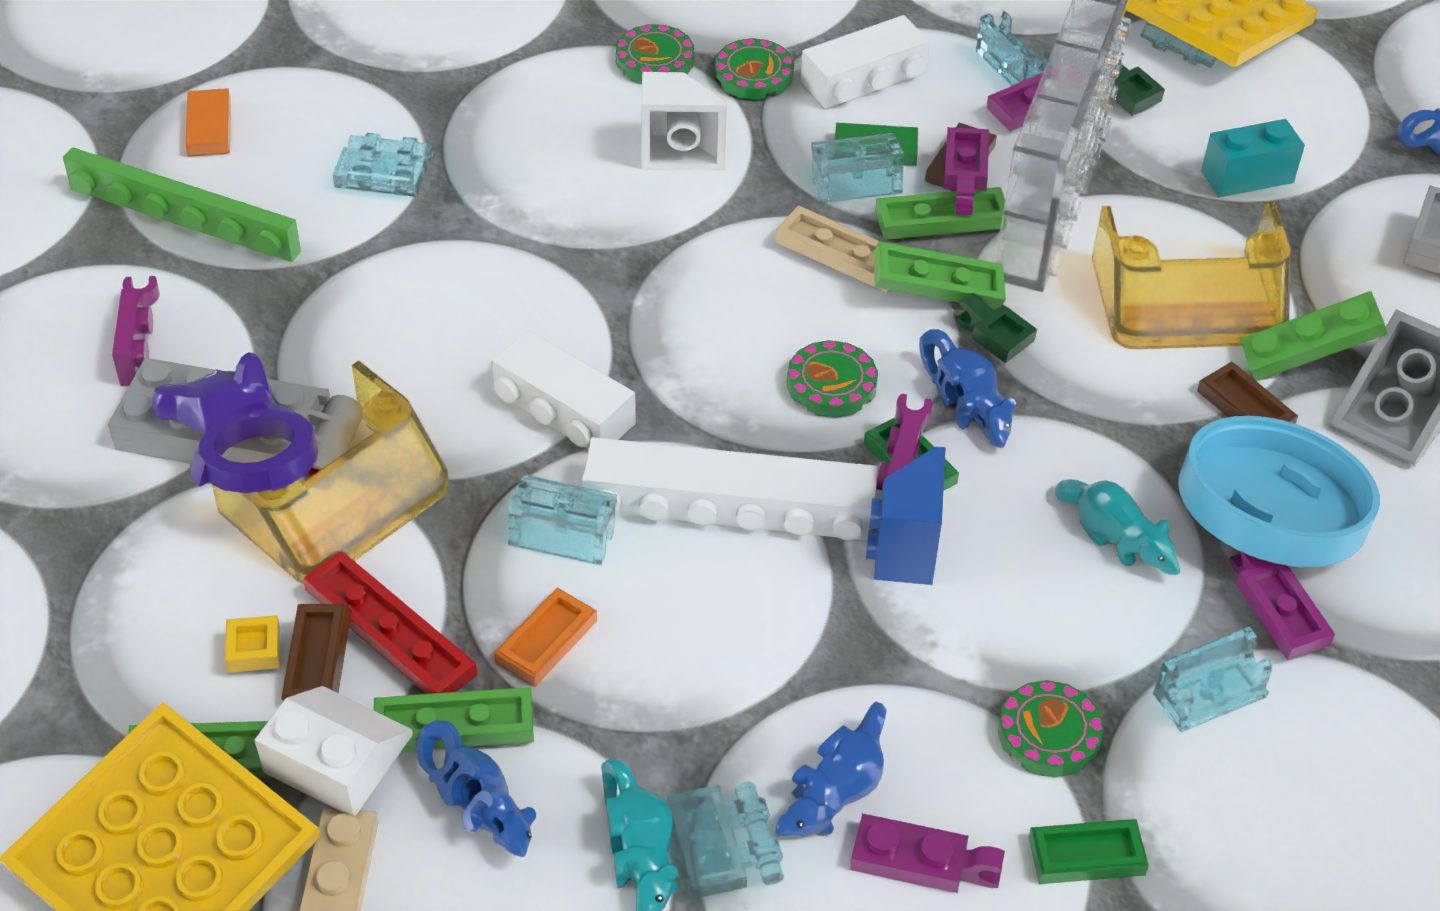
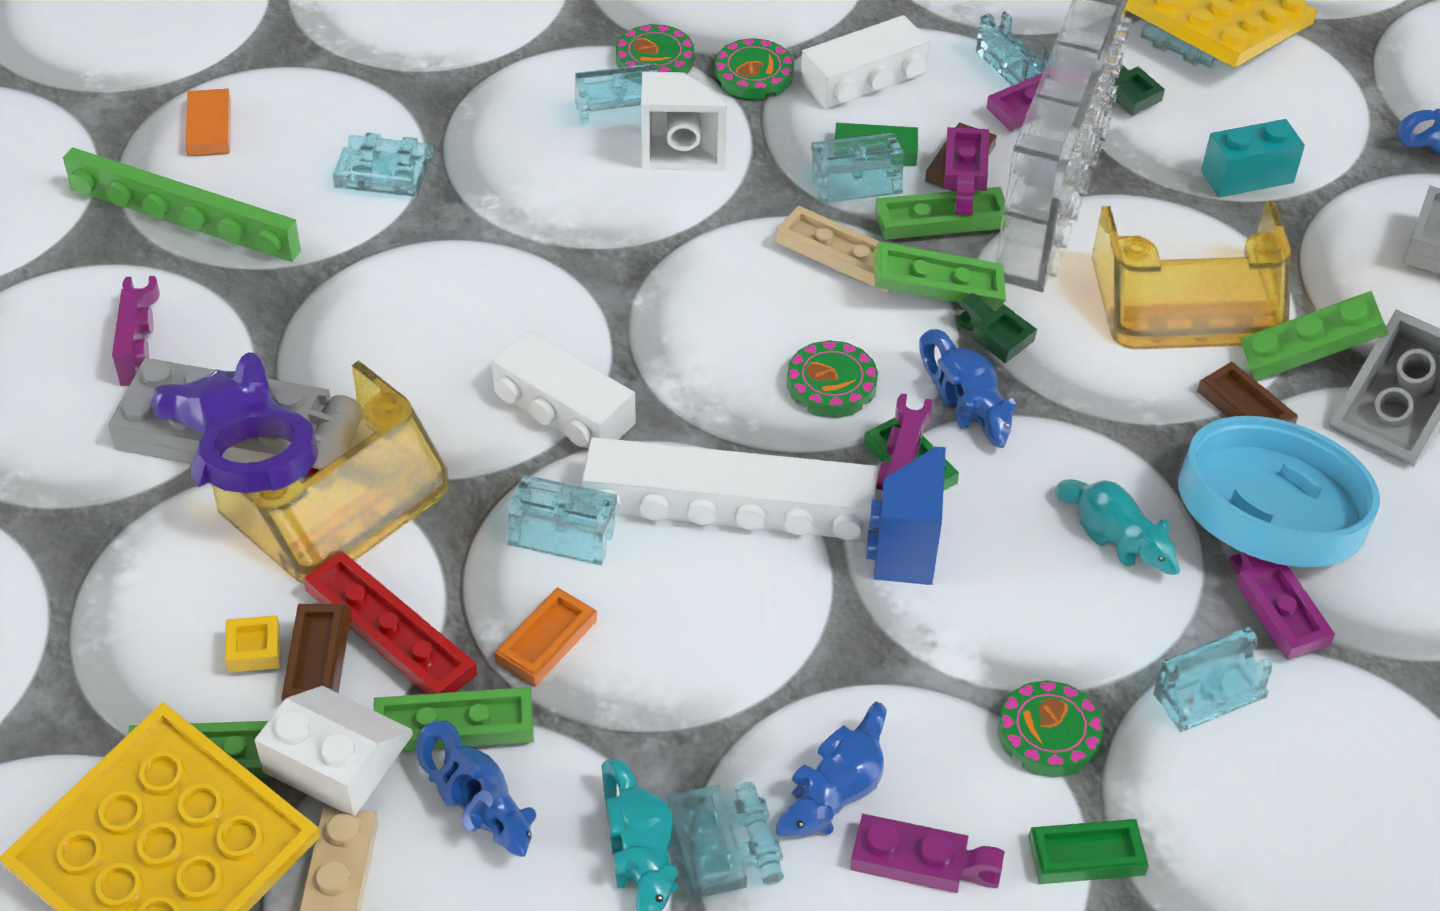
none -> clear light blue hinge [575,64,658,123]

